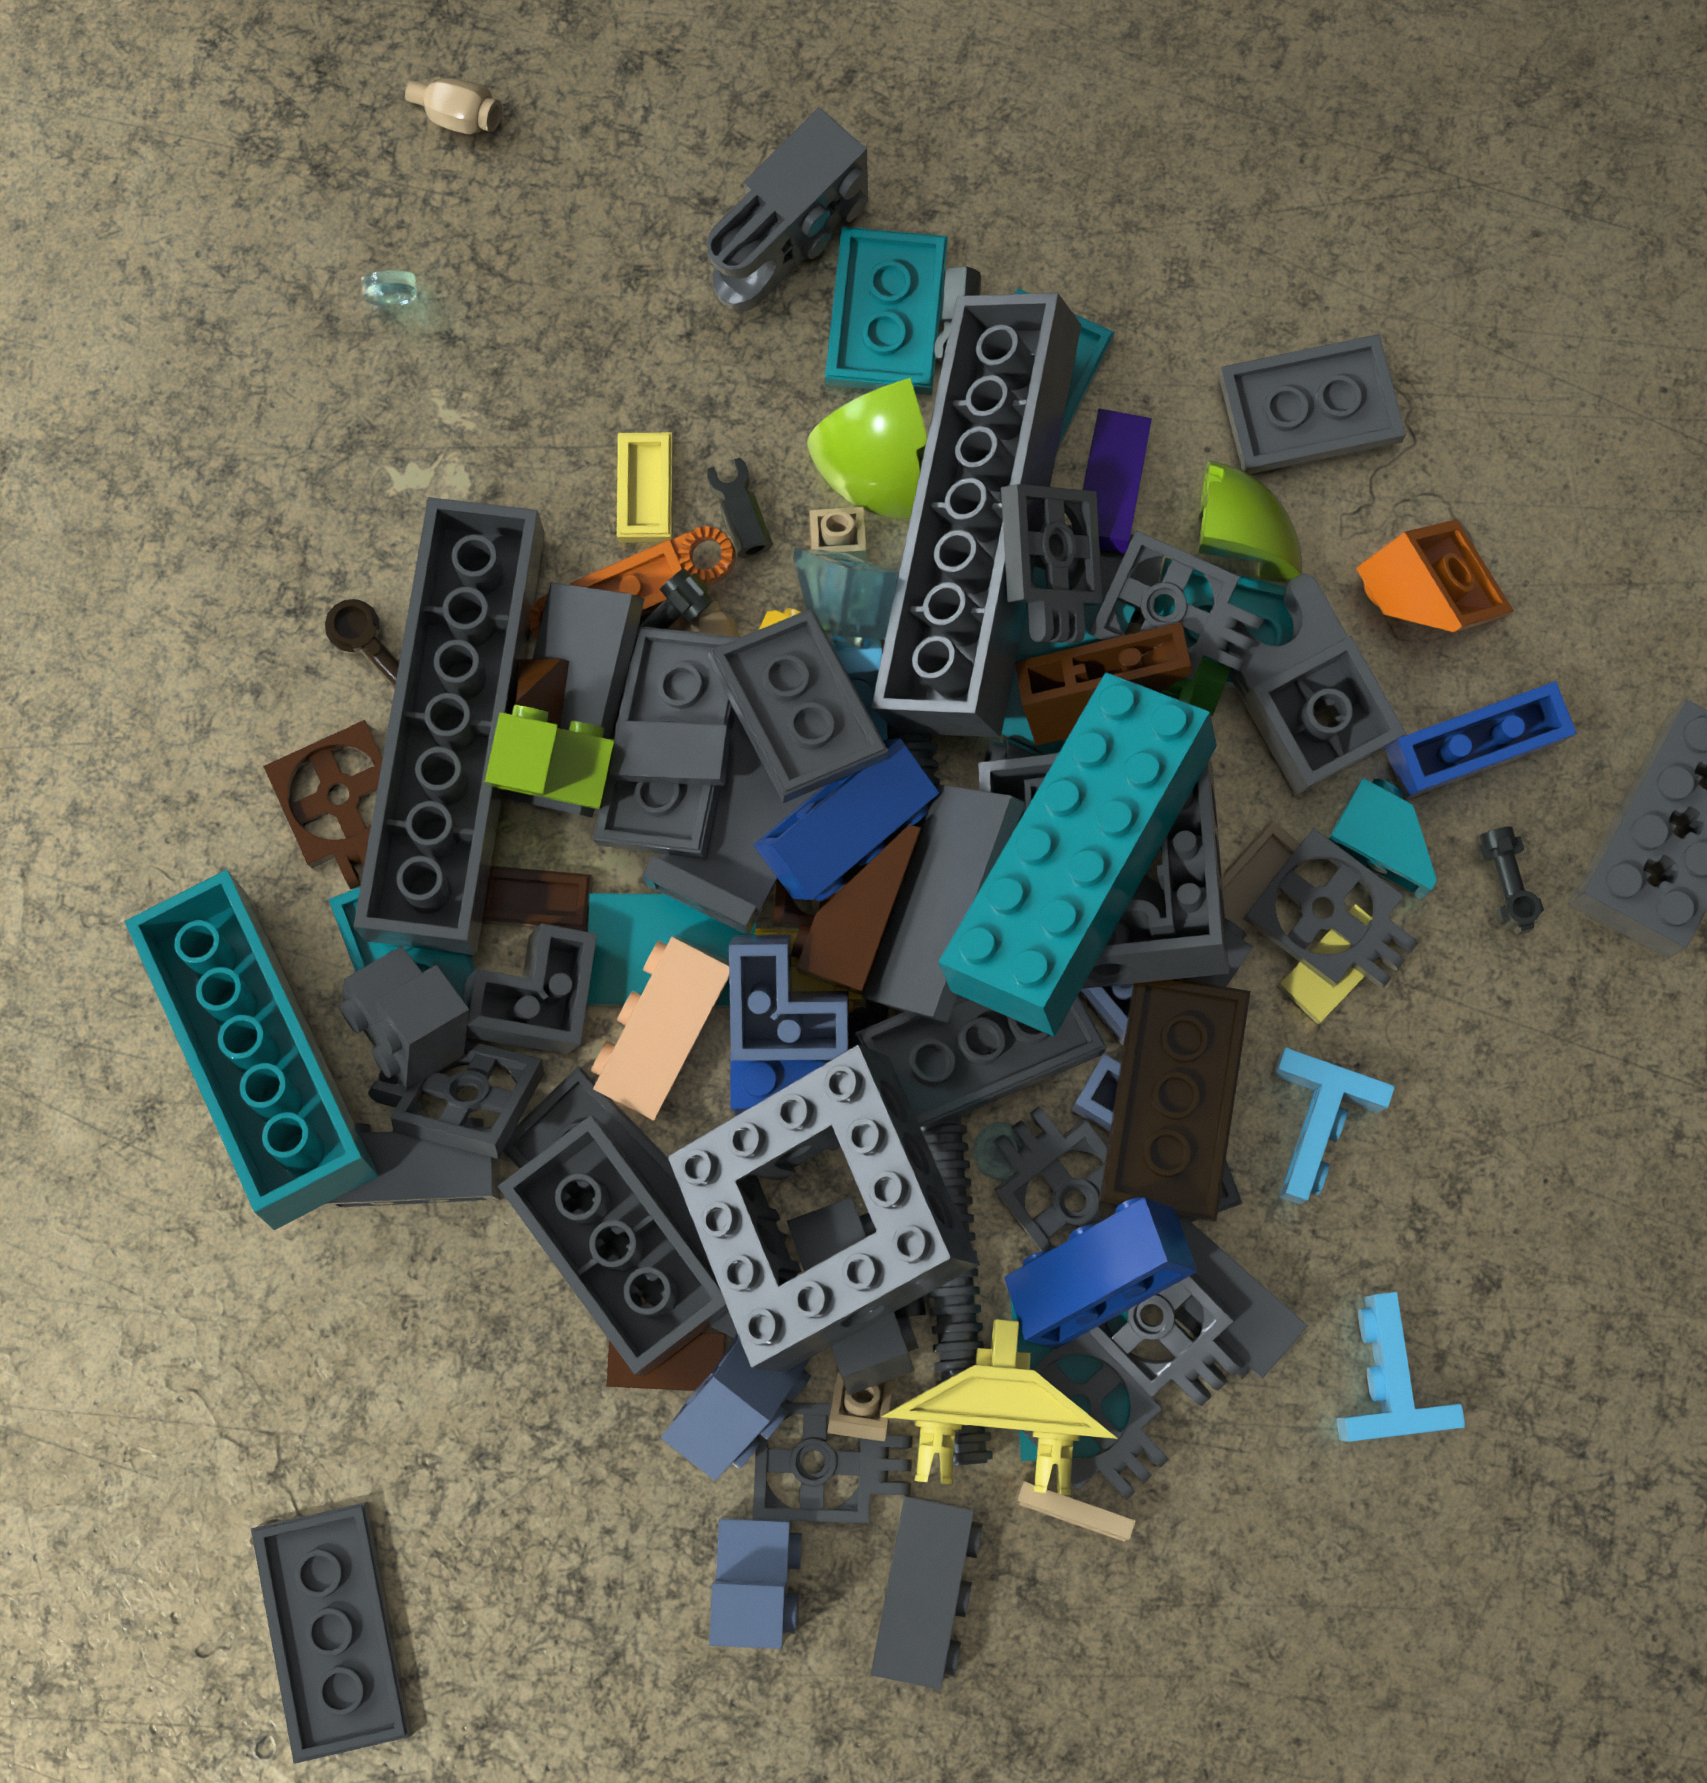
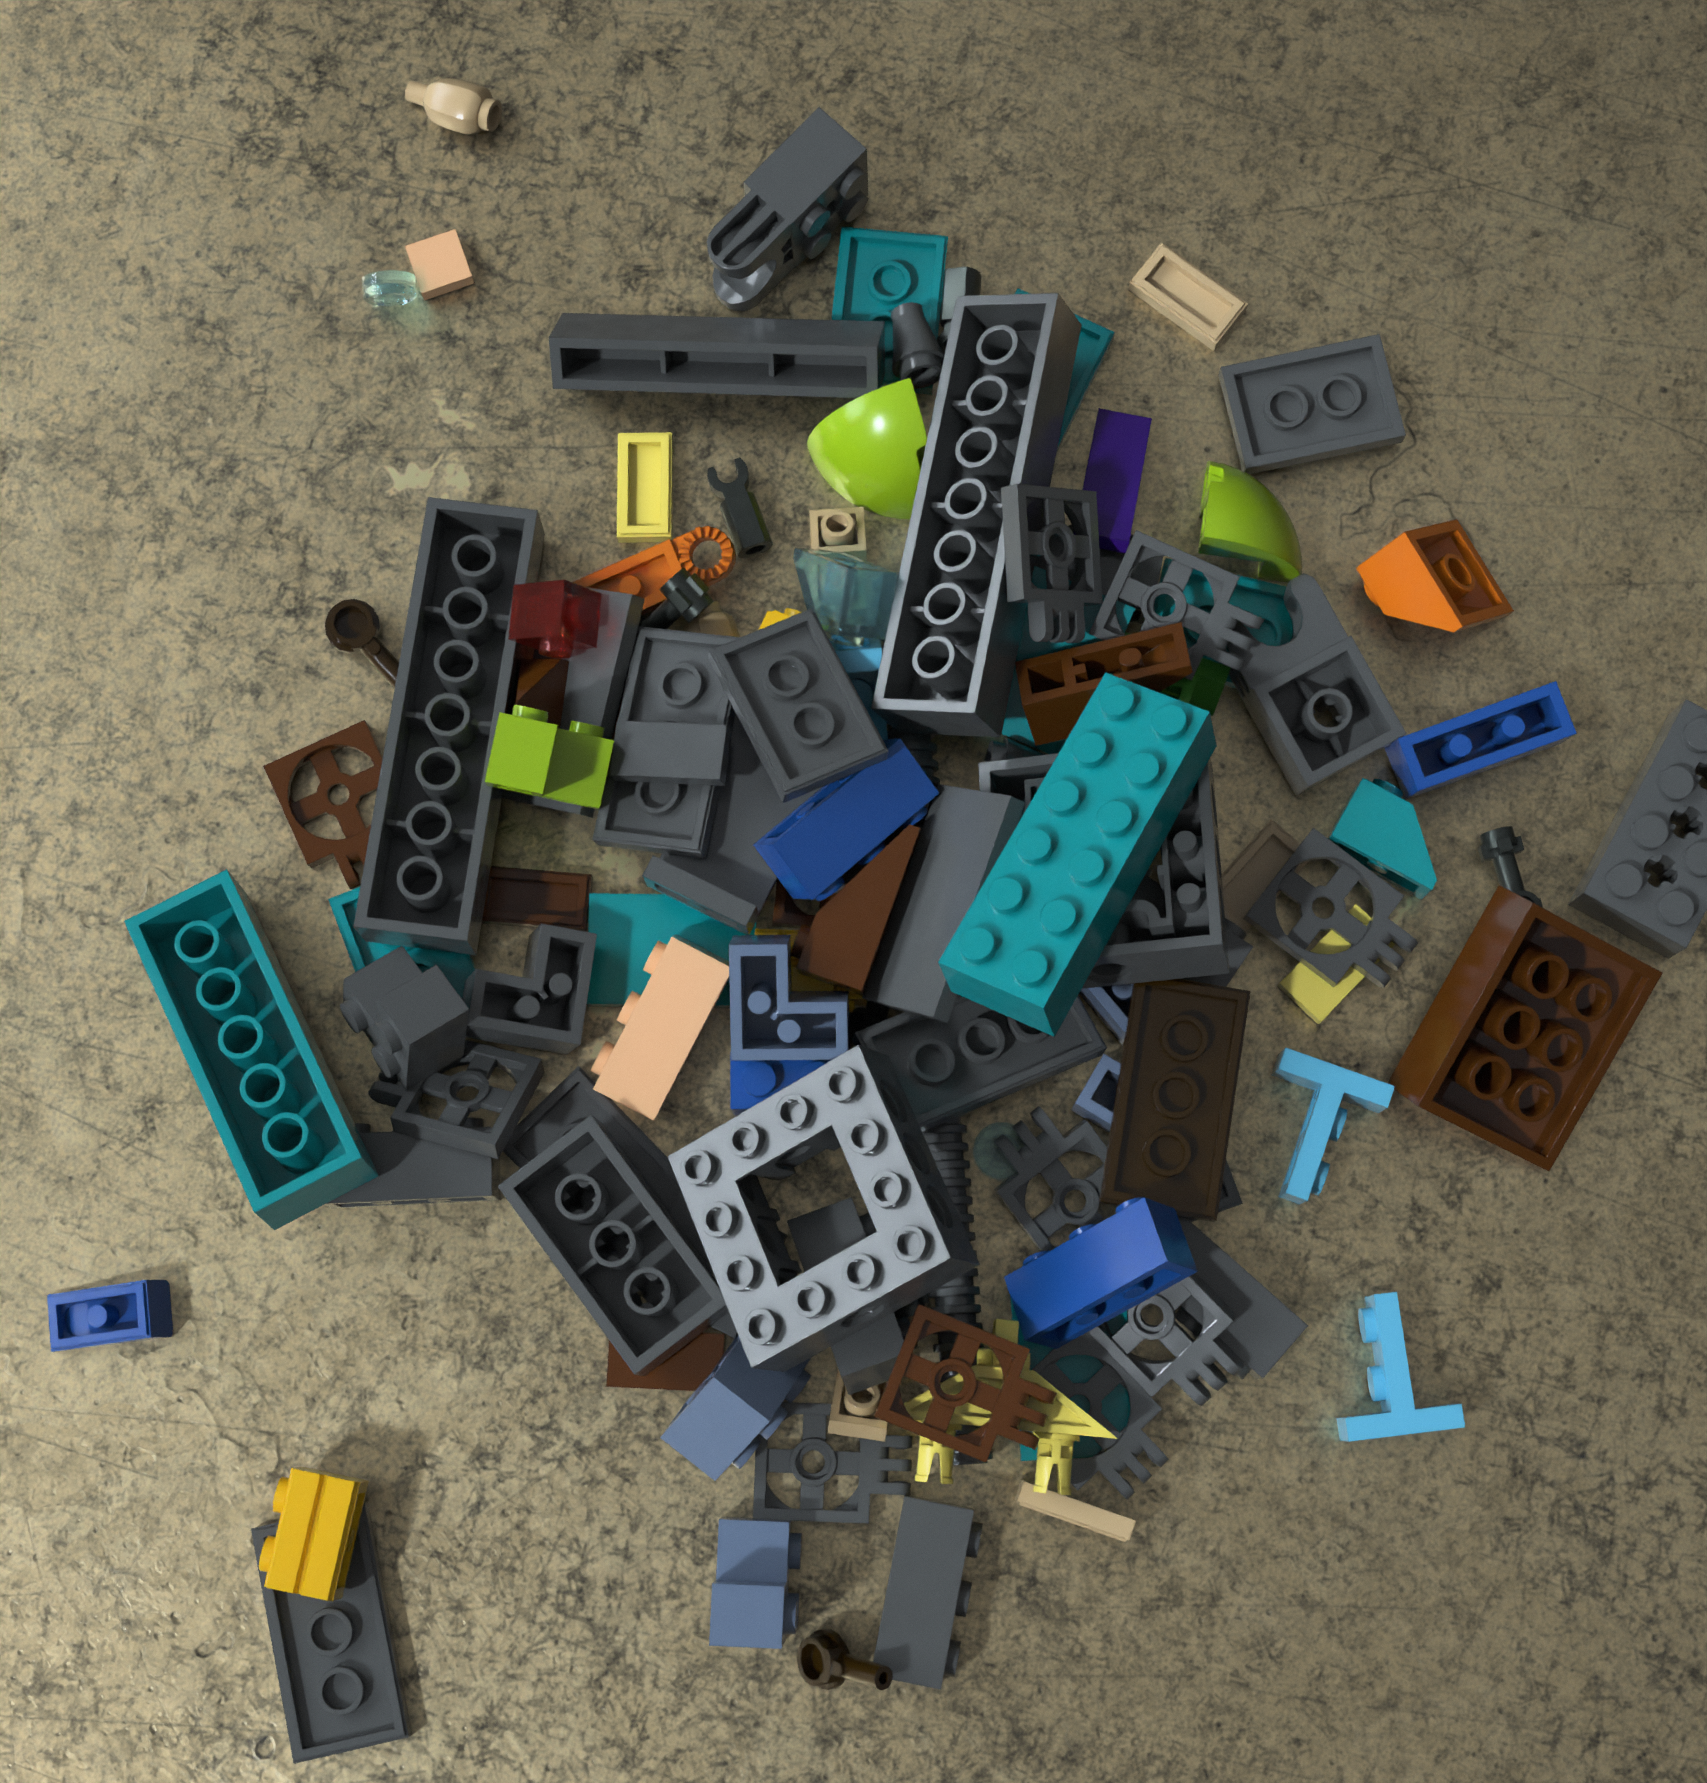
none -> blue slope [47,1280,173,1352]
none -> yellow brick [259,1467,369,1601]
none -> light nougat tile [405,229,475,301]
none -> clear red brick [508,579,601,658]
none -> dark grey brick [549,313,885,398]
none -> dark brown plate [797,1629,893,1690]
none -> reddish brown piece [874,1304,1057,1462]
none -> dark grey cone [891,302,944,389]
none -> tan tile [1128,242,1248,351]
none -> reddish brown slope [1388,885,1663,1171]

